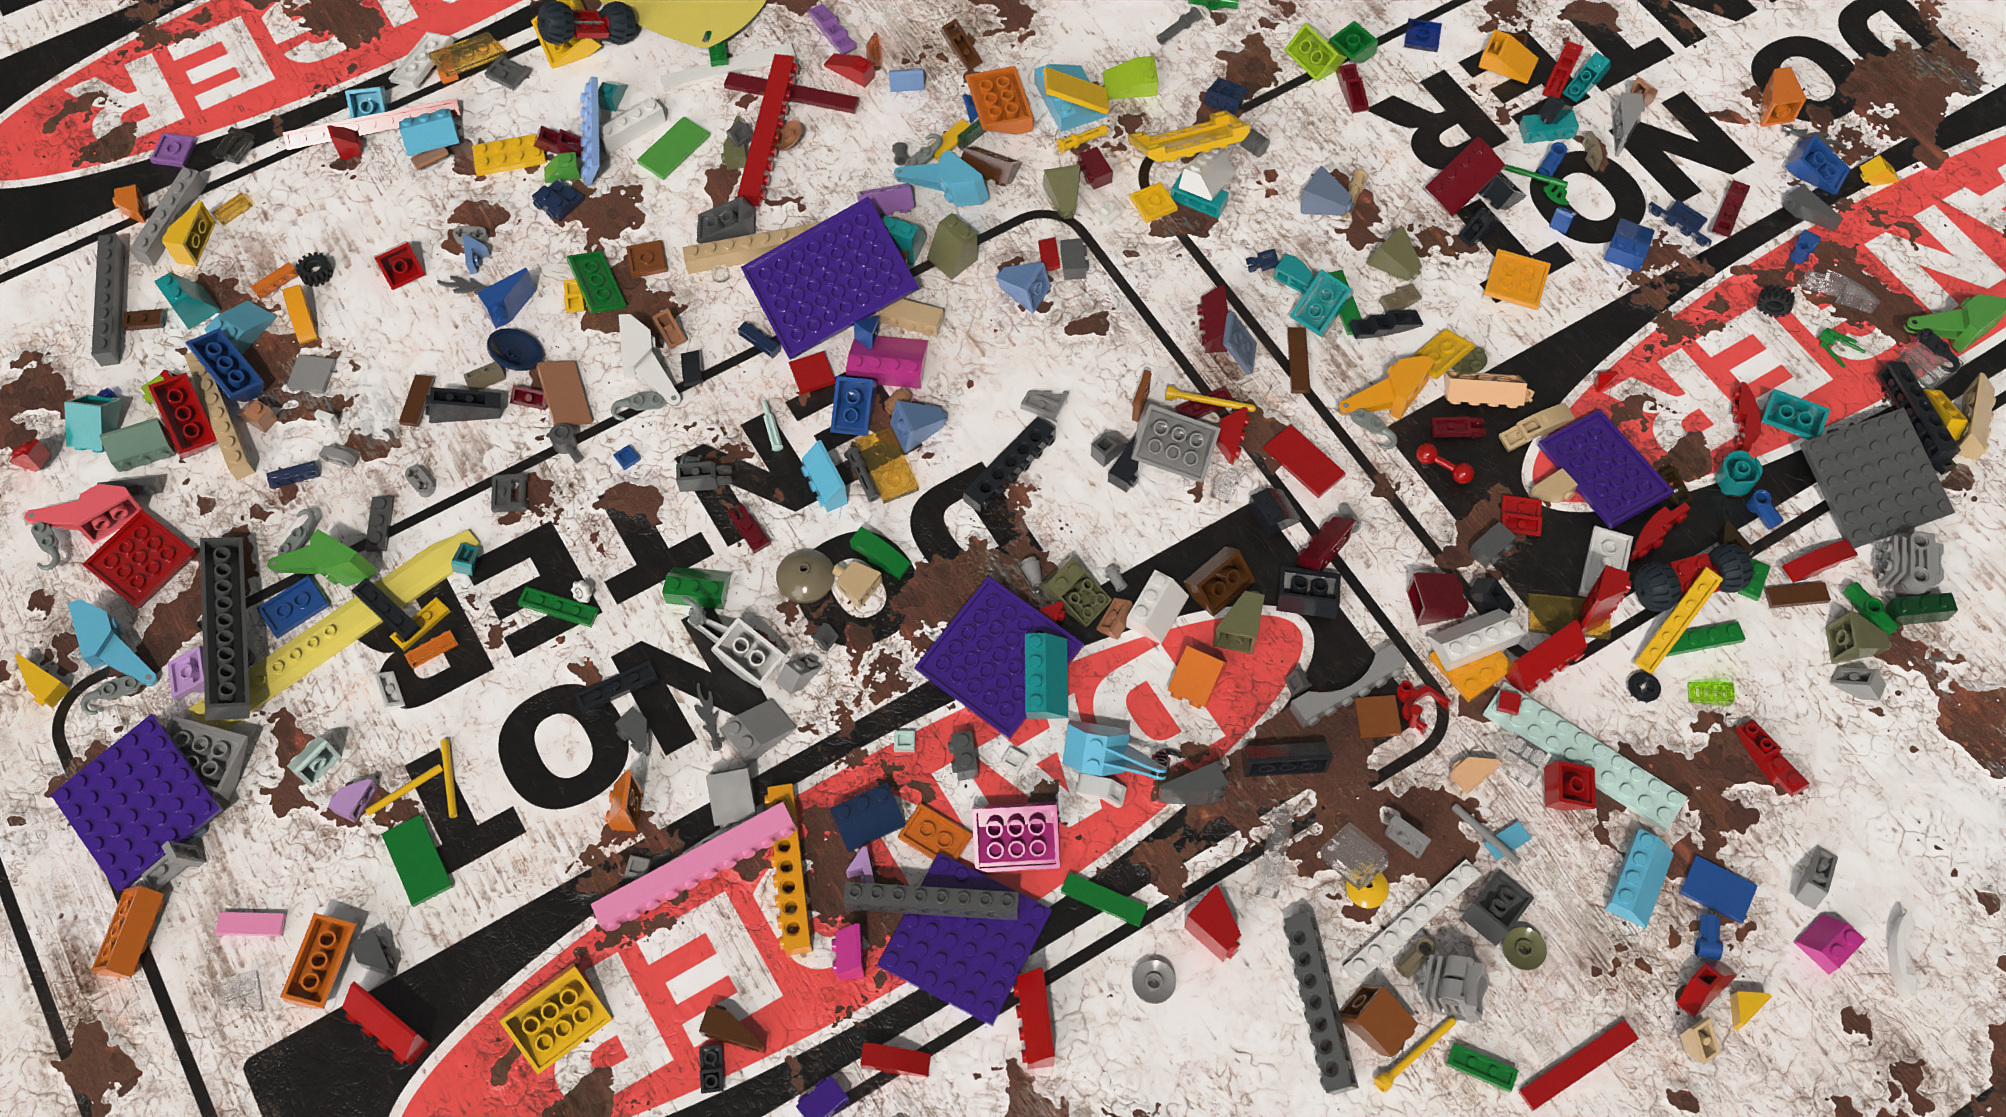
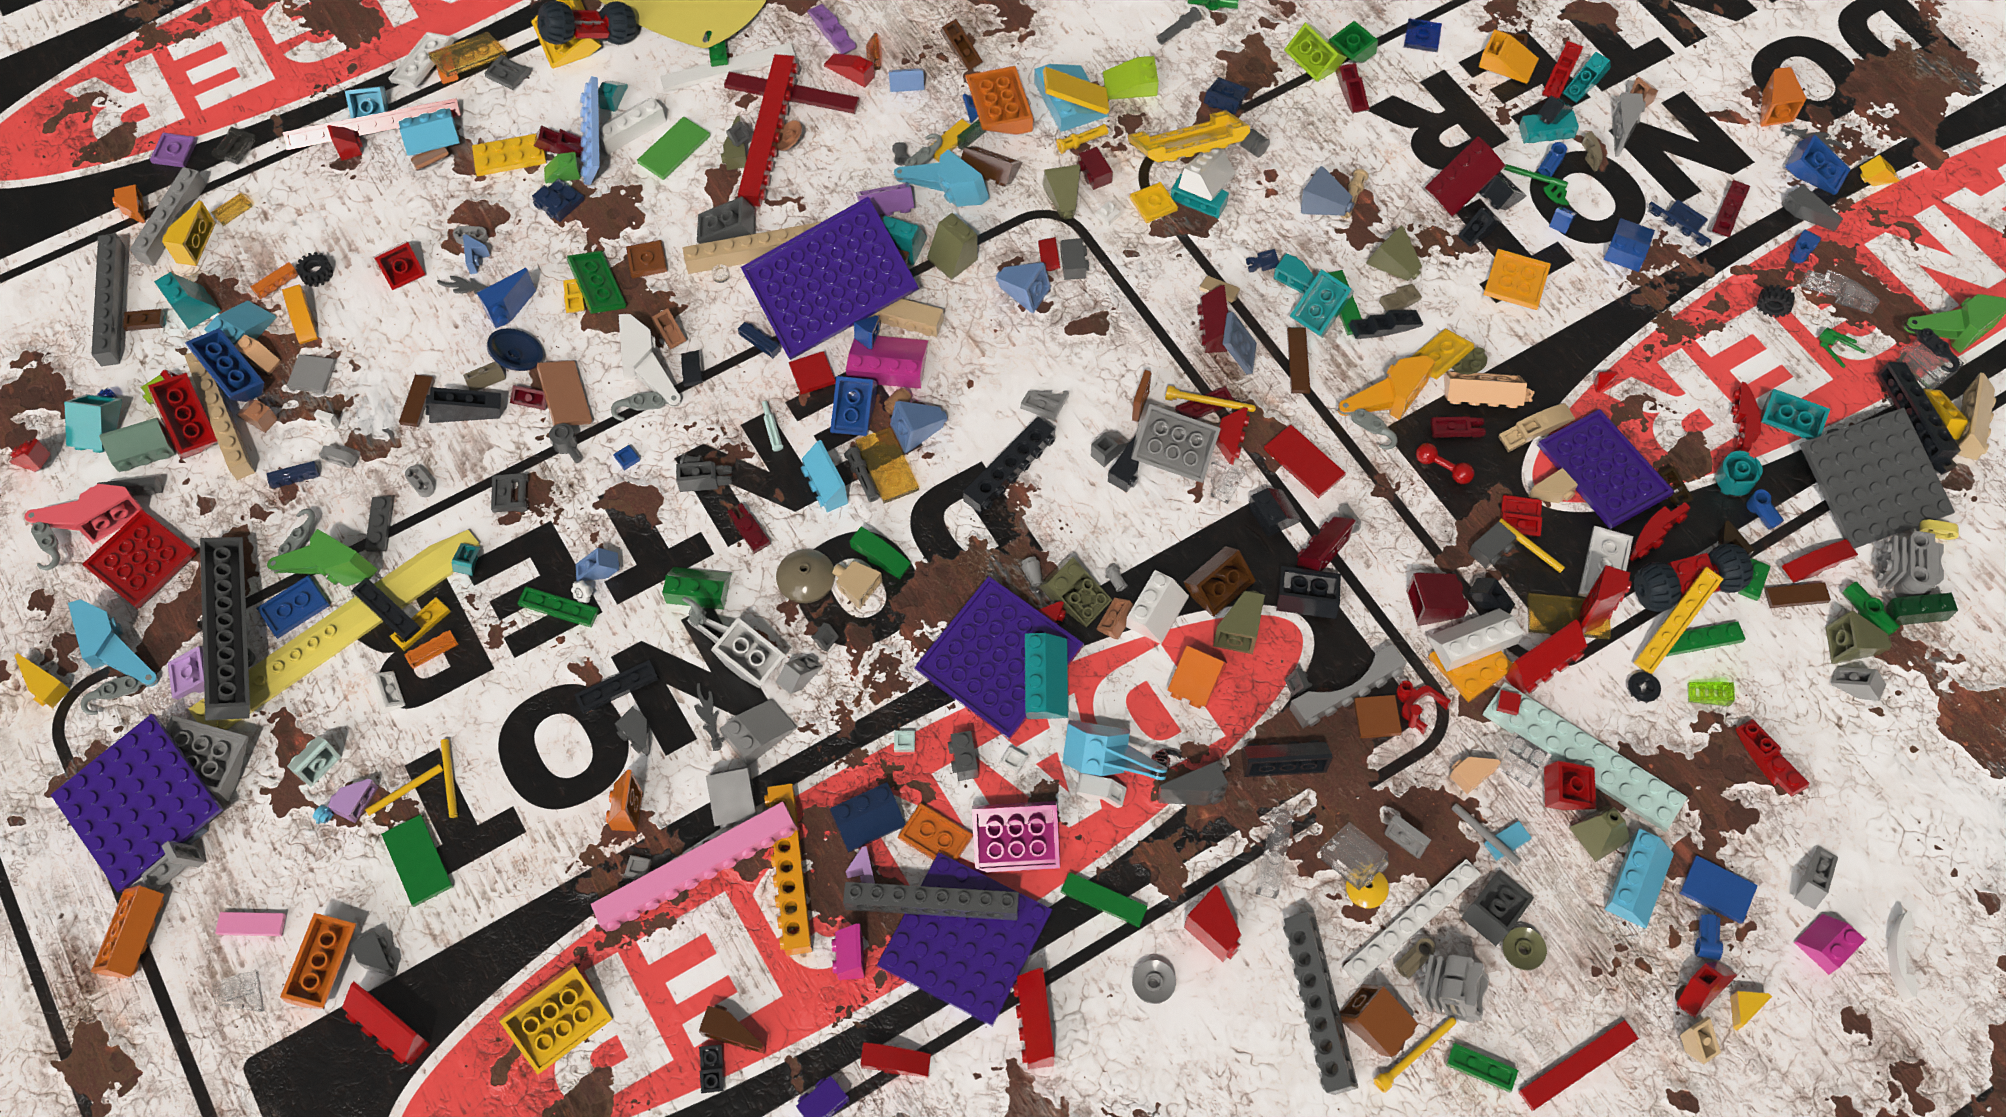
none -> light nougat slope [234,334,281,375]
none -> medium azure plate [313,804,333,824]
none -> medium blue slope [576,548,619,581]
none -> tan slope [1199,276,1240,303]
none -> yellow bar [1499,518,1565,573]
none -> olive slope [1569,806,1630,862]
none -> light yellow beam [1919,519,1959,540]

